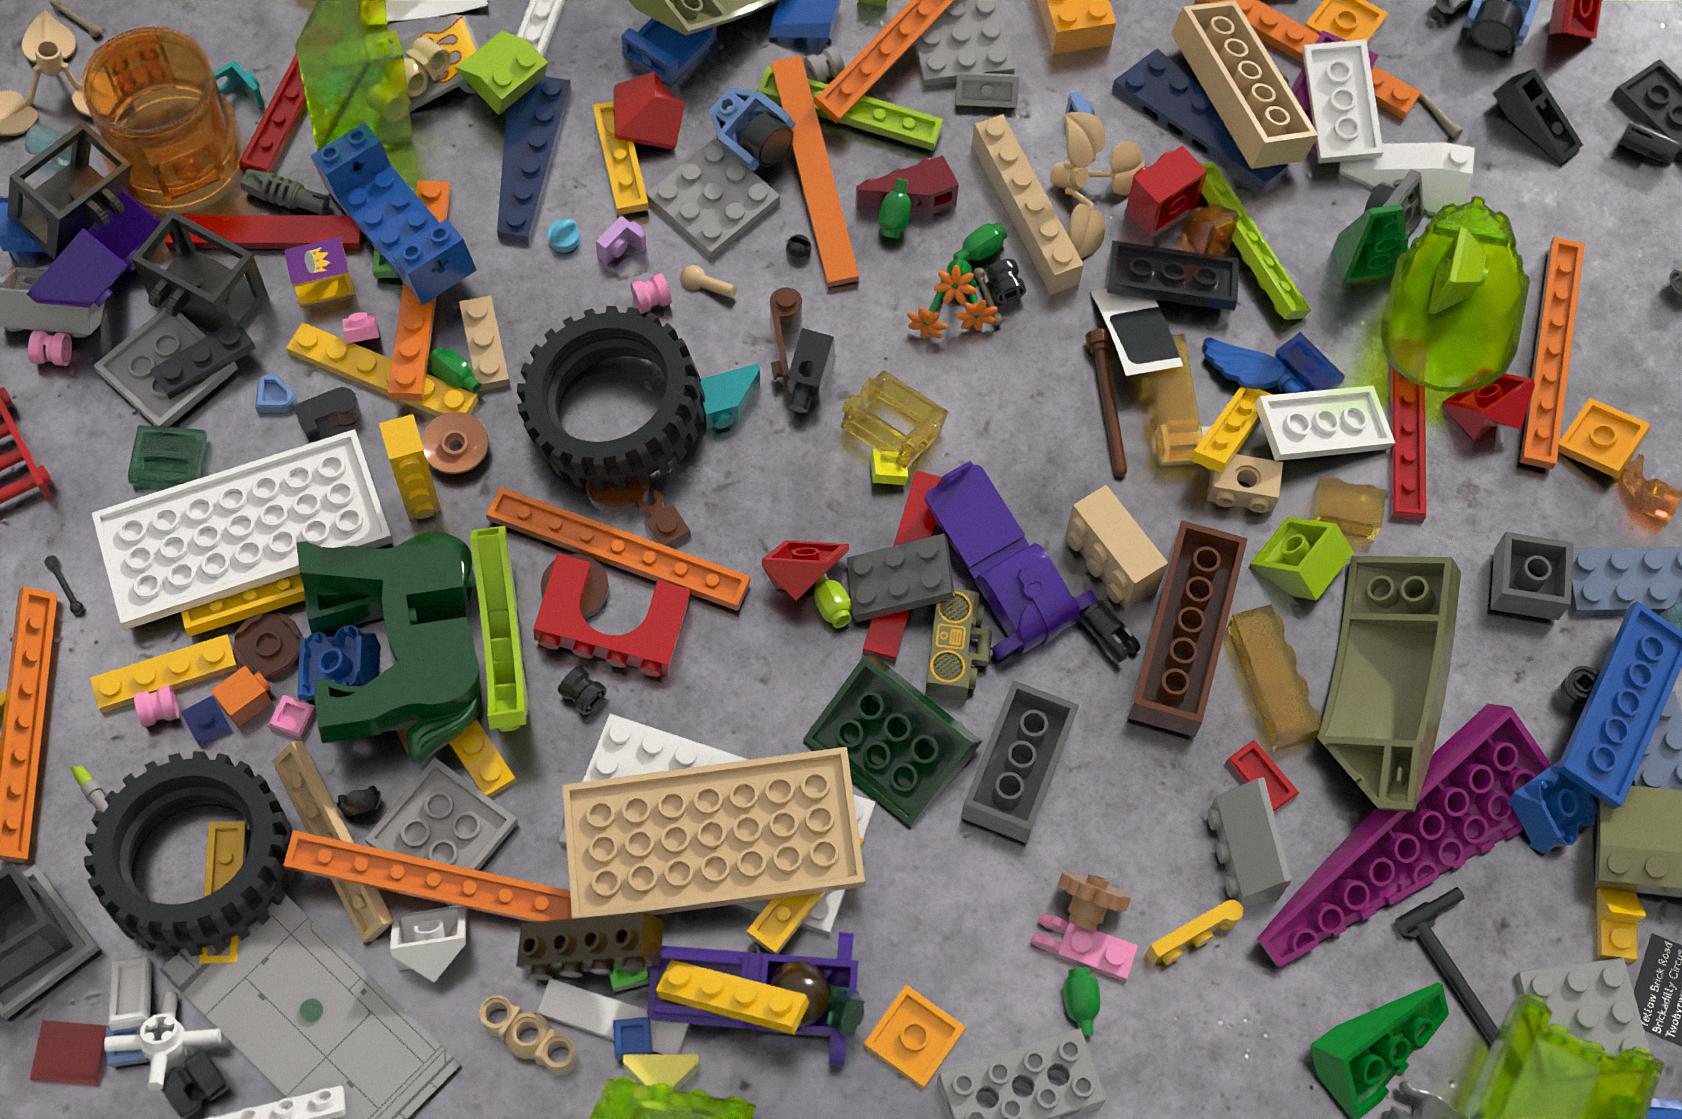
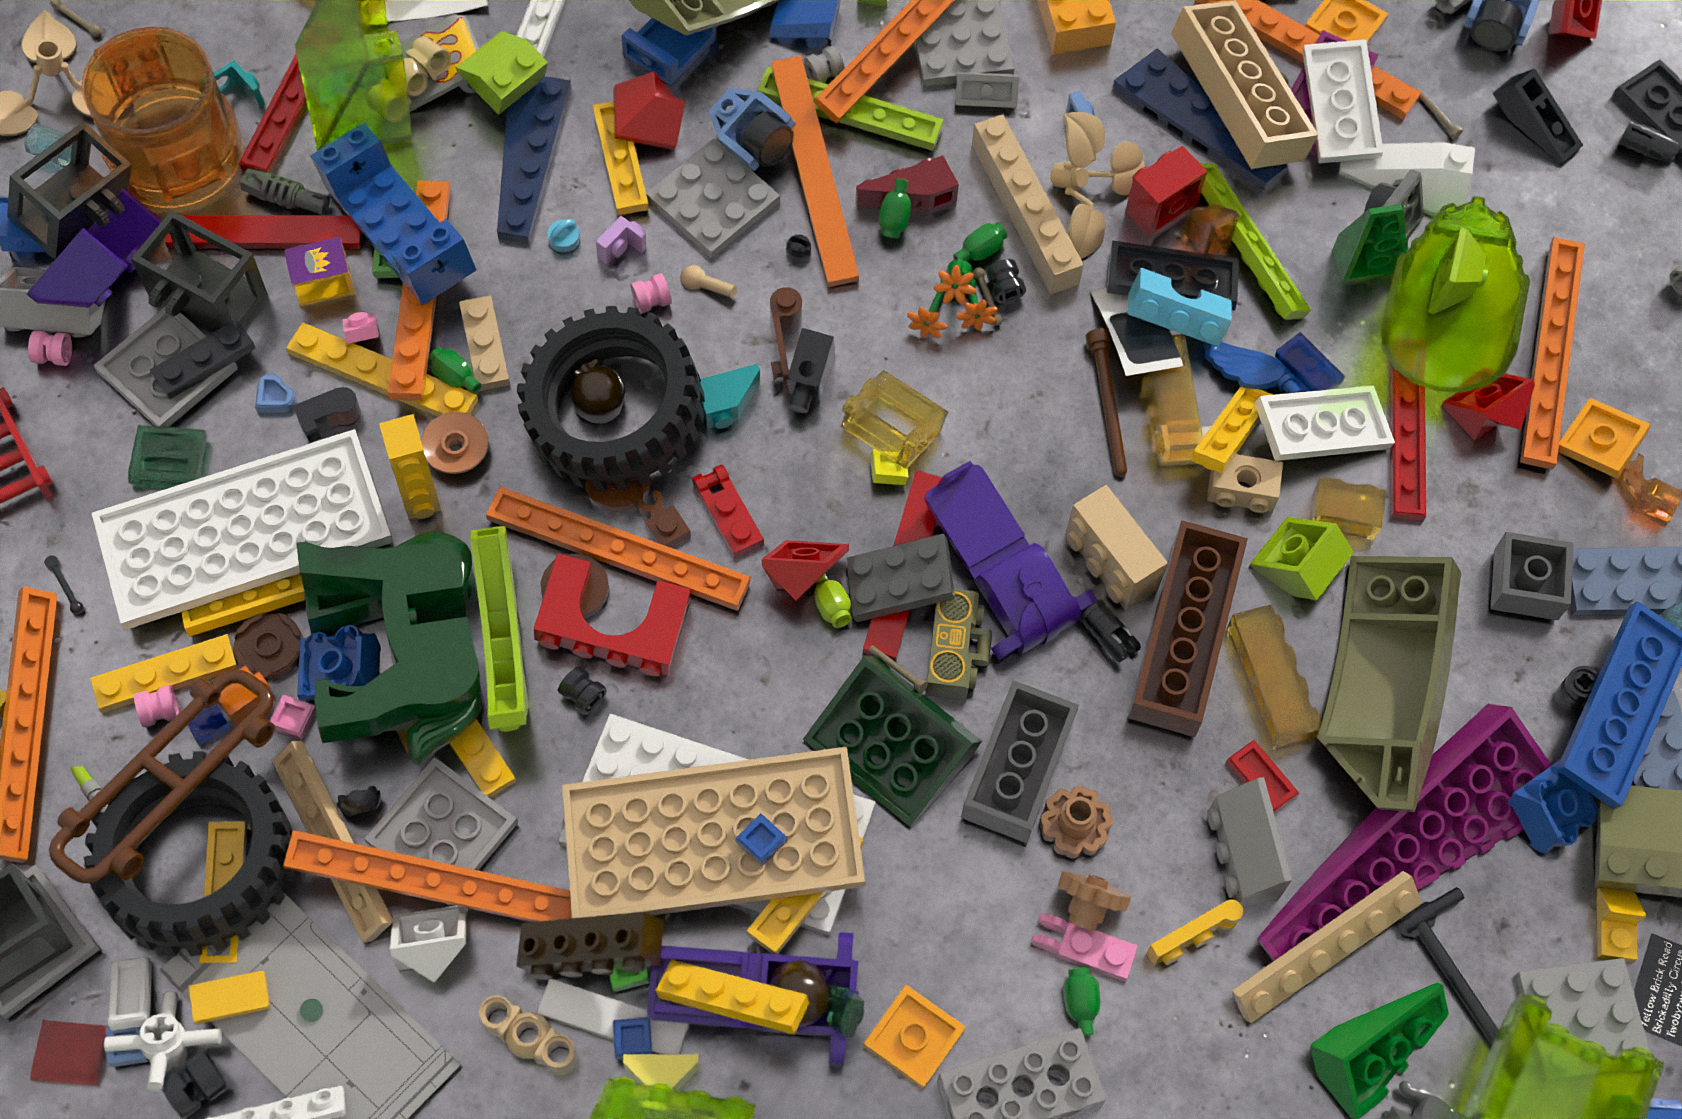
none -> reddish brown bar [49,670,275,884]
none -> yellow tile [189,970,271,1025]
none -> dark brown helmet [572,359,625,424]
none -> red plate [691,464,764,559]
none -> blue tile [735,813,788,866]
none -> dark tan piece [869,645,928,694]
none -> medium nougat plant [1039,785,1113,859]
none -> medium azure arch [1127,268,1232,346]
none -> tan plate [1232,871,1422,1024]

